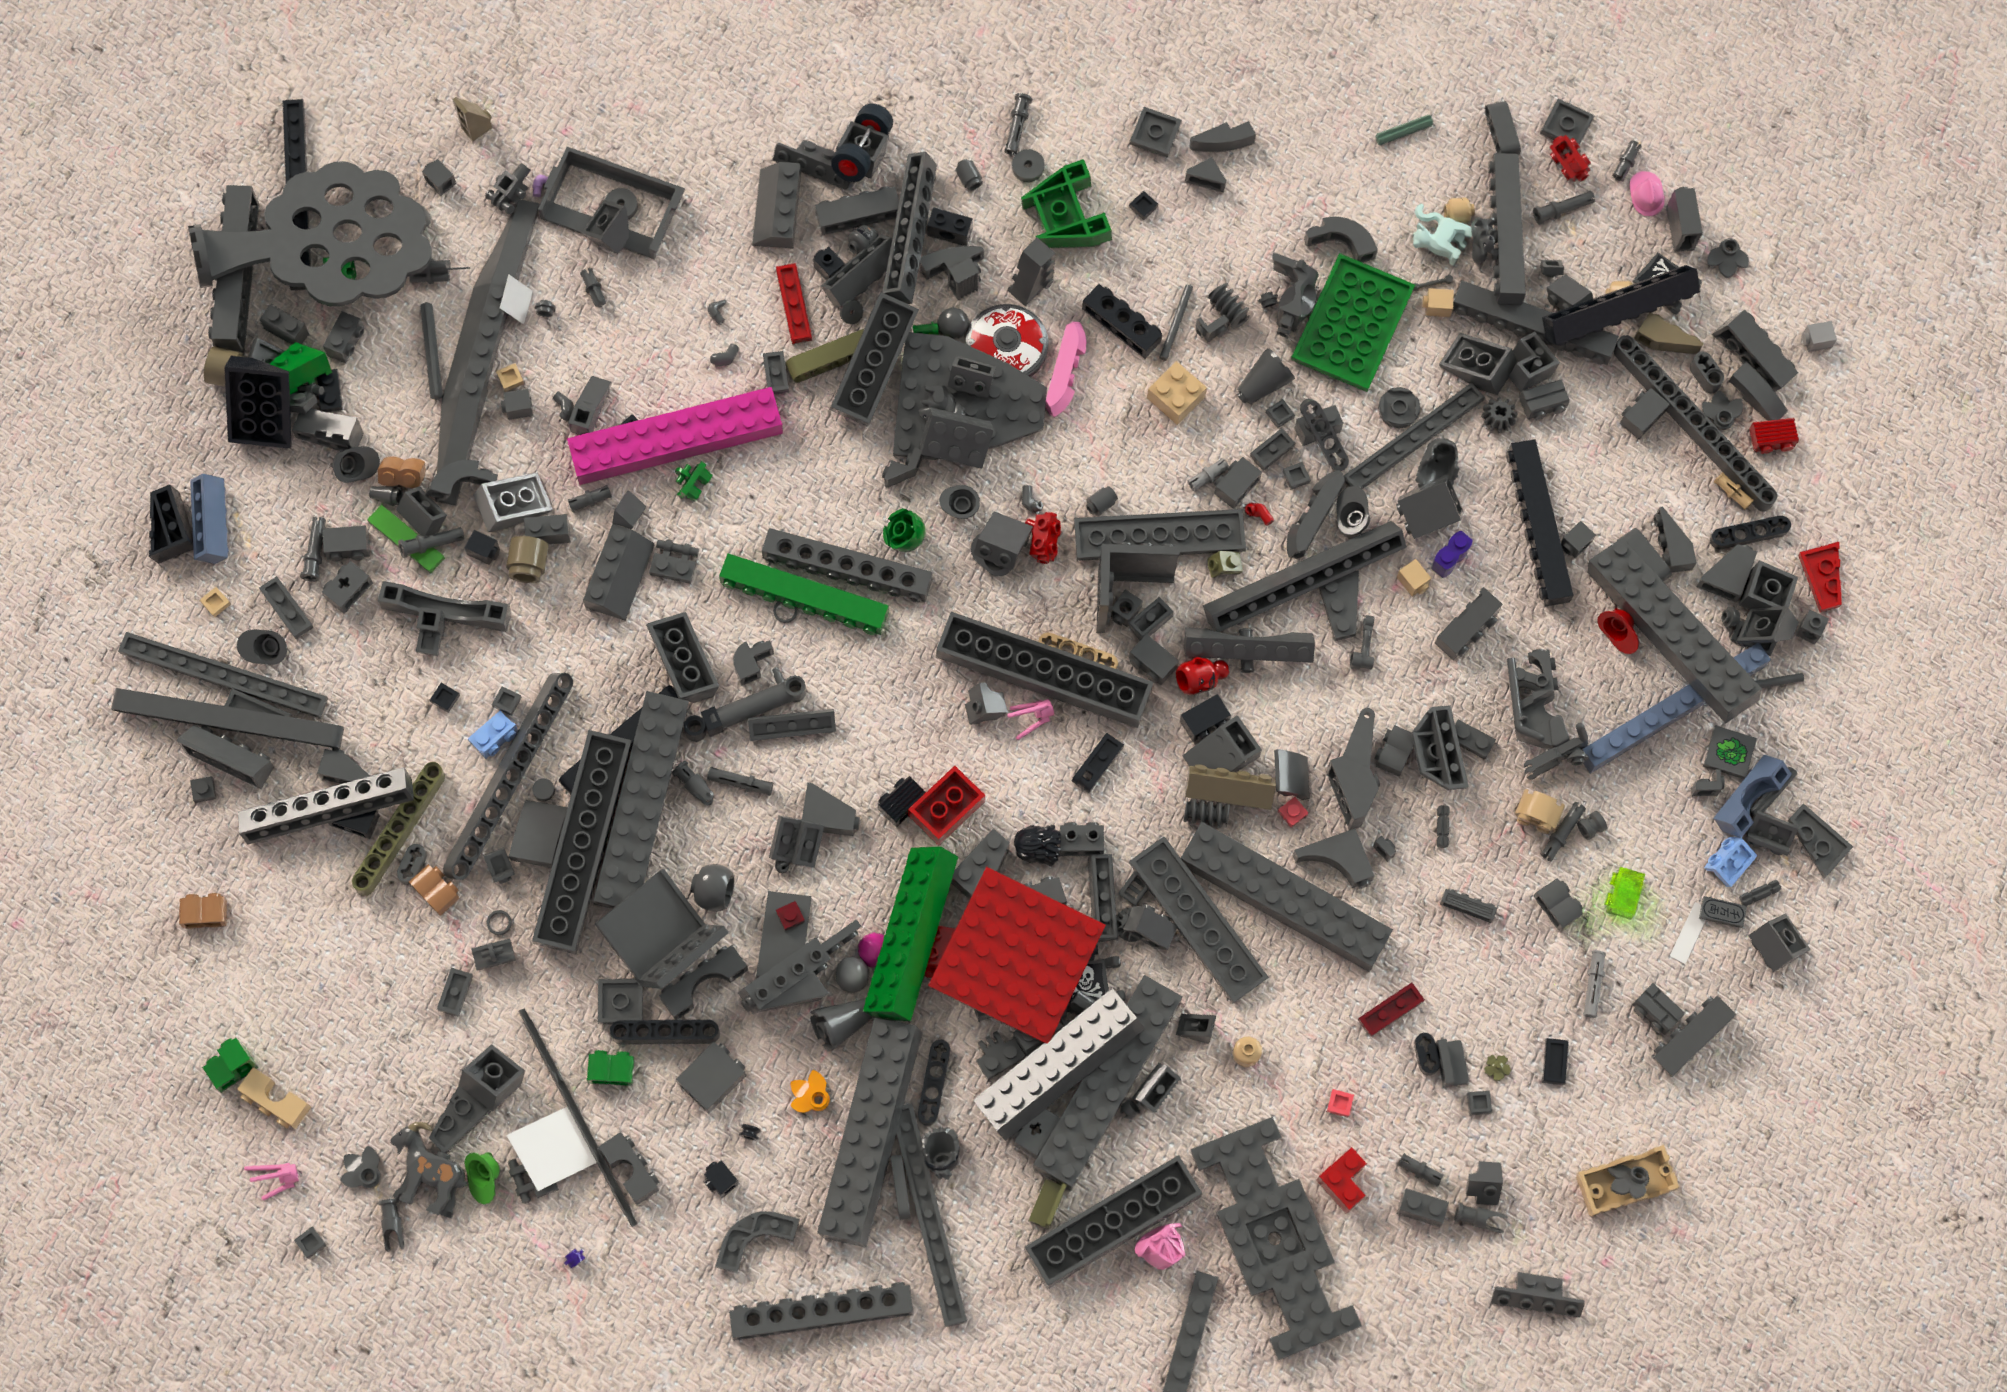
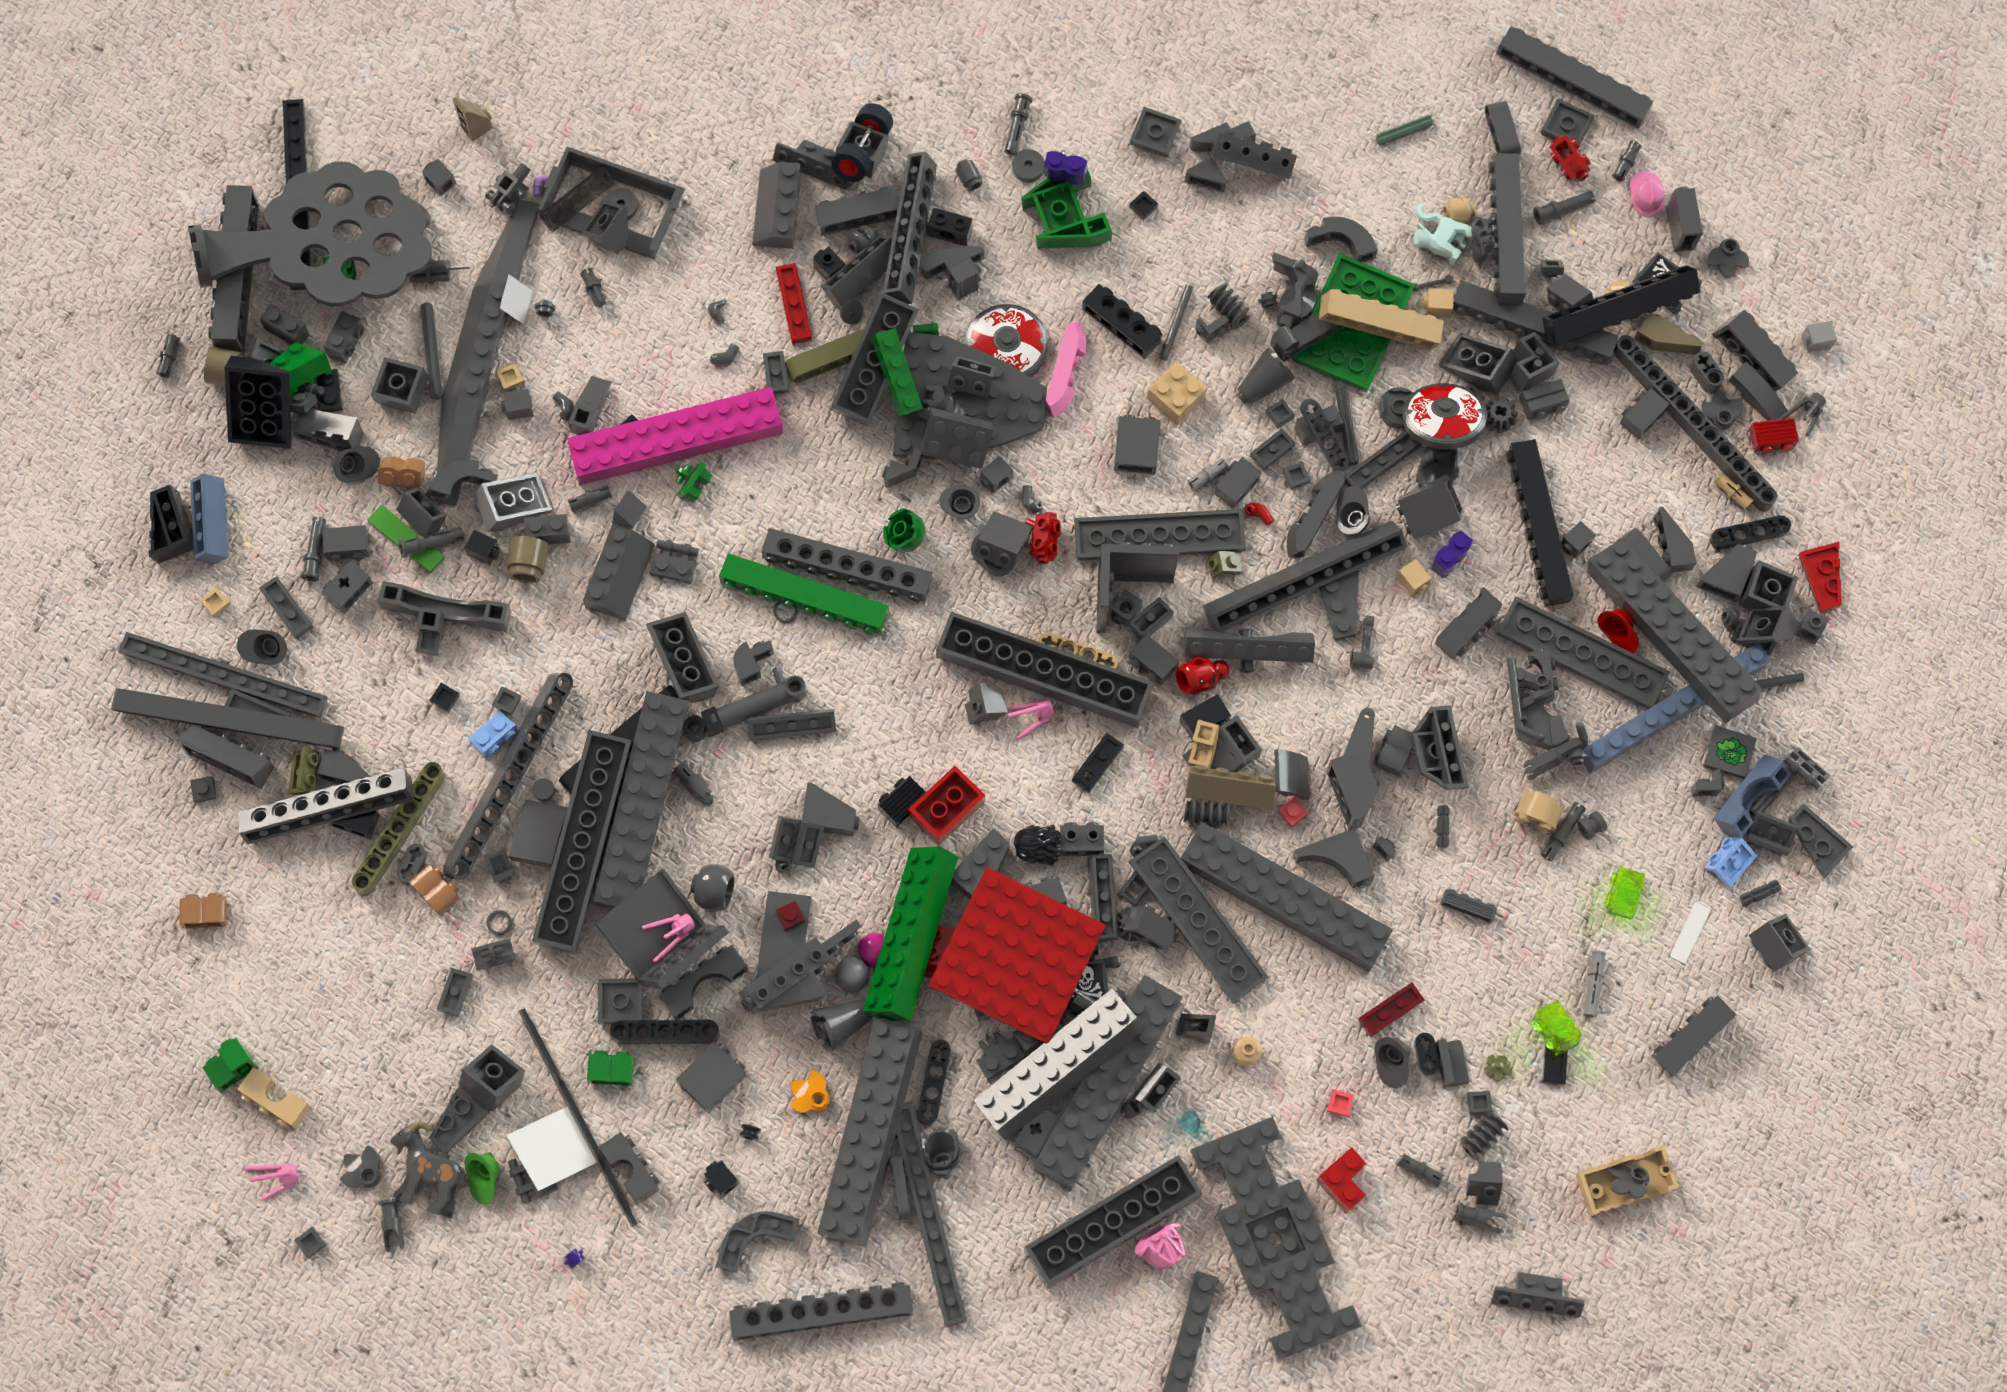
dark grey cone [369,486,403,506] -> none
dark grey pin [707,767,774,796] -> none
dark grey hair [937,307,970,339] -> none
dark grey wedge [1007,238,1055,306] -> none
olive panel [1028,1179,1067,1230] -> none
dark grey brick [1086,486,1118,516] -> none
dark grey brick [1396,1188,1449,1227] -> none
dark grey plate [1455,719,1496,759] -> none
dark grey brick [1533,878,1583,931] -> none
dark grey brick [1632,983,1686,1035] -> none
dark grey tile [1699,896,1747,928] -> none
none -> dark grey pin [156,334,180,378]
none -> olive bracket [288,747,320,795]
none -> dark grey brick [371,357,429,414]
none -> clear smoke plate [540,166,615,232]
none -> bright pink plant [642,914,695,963]
none -> green brick [871,328,923,417]
none -> dark grey brick [980,456,1013,493]
none -> dark purple brick [1044,151,1088,185]
none -> dark grey brick [1114,415,1161,474]
none -> dark grey arm [1130,834,1158,857]
none -> clear light blue plate [1181,1110,1203,1134]
none -> tan slope [1188,720,1219,769]
none -> dark grey brick [1209,130,1297,179]
none -> dark grey beam [1270,312,1345,362]
none -> tan brick [1319,289,1443,350]
none -> dark grey axle [1335,386,1359,465]
none -> dark grey piece [1374,1037,1410,1088]
none -> dish [1402,383,1487,449]
none -> dark grey piece [1460,1112,1509,1161]
none -> dark grey brick [1496,26,1654,129]
none -> dark grey plate [1496,596,1670,709]
none -> clear neon green brick [1532,1000,1582,1056]
none -> dark grey plant [1776,393,1826,436]
none -> dark grey plate [1784,747,1831,790]

